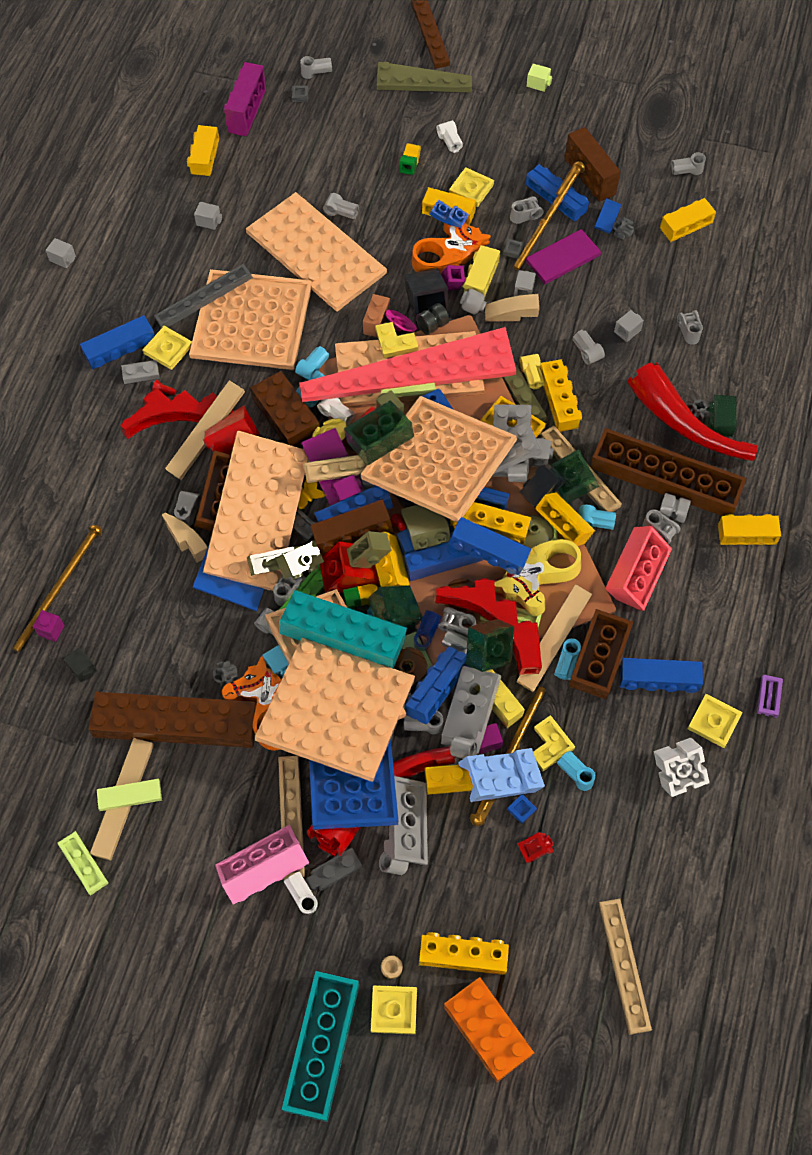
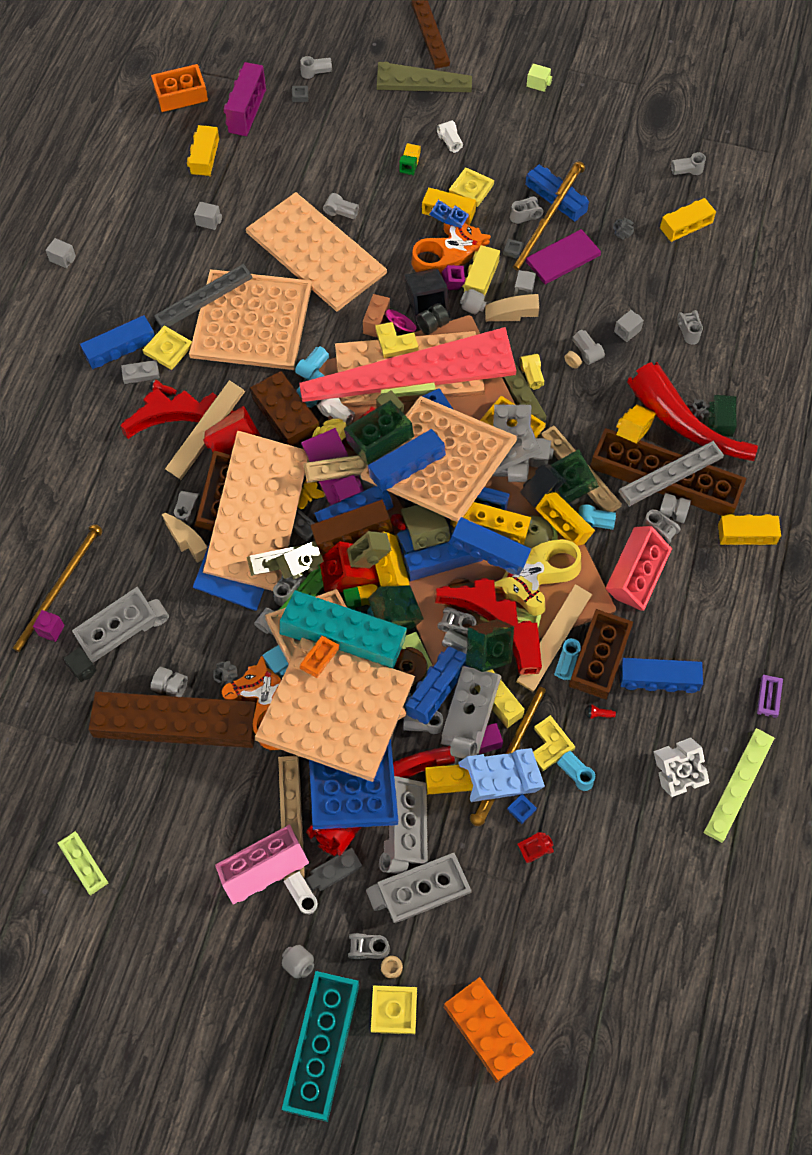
tan tile [90,738,154,861] -> none
yellowish green tile [97,779,162,811] -> none
clear blue piece [413,610,442,651] -> none
yellow brick [419,932,509,975] -> none
yellow brick [540,359,582,432] -> none
reddish brown brick [564,127,621,202] -> none
blue slope [594,198,622,234] -> none
tan tile [599,899,652,1035] -> none
light yellow plate [688,694,743,748] -> none
none -> light grey hinge [72,587,169,663]
none -> orange brick [151,64,208,112]
none -> light grey wheel [151,667,188,697]
none -> light grey head [282,945,314,978]
none -> orange plate [300,636,339,678]
none -> light grey piece [348,933,390,959]
none -> light grey hinge [366,853,471,923]
none -> blue brick [368,429,446,492]
none -> tan tile [564,351,582,368]
none -> red piece [585,705,616,719]
none -> yellow brick [616,404,656,444]
none -> light grey tile [619,441,724,506]
none -> yellowish green plate [703,728,775,843]

